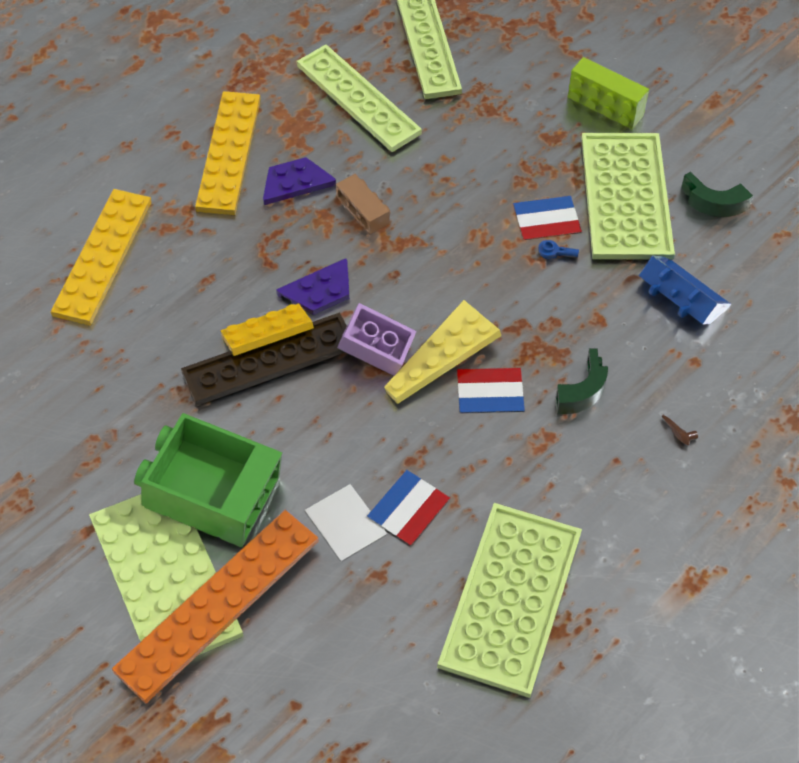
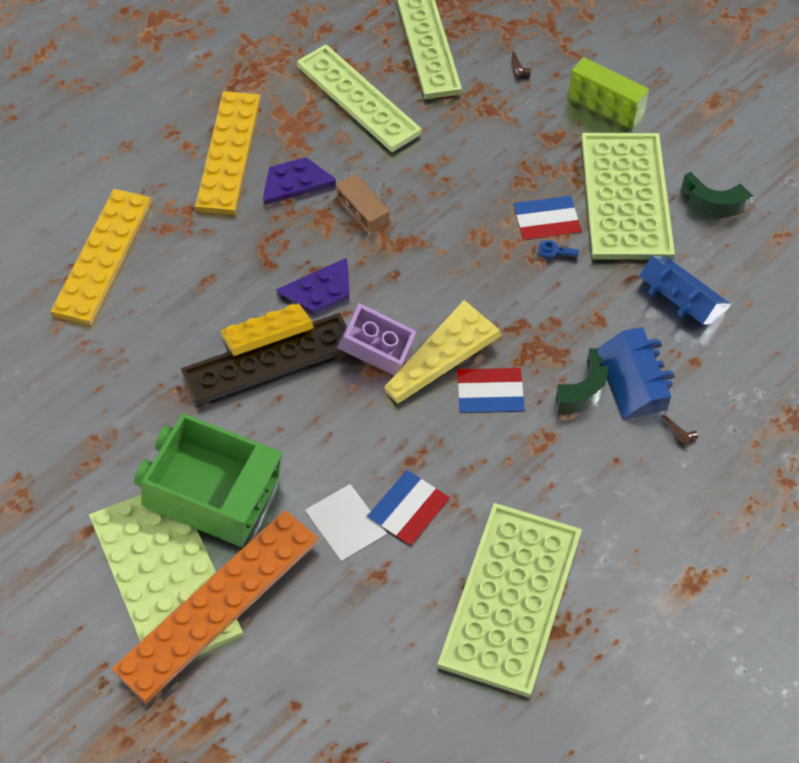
none -> reddish brown bar [512,51,531,77]
none -> blue piece [598,327,675,419]

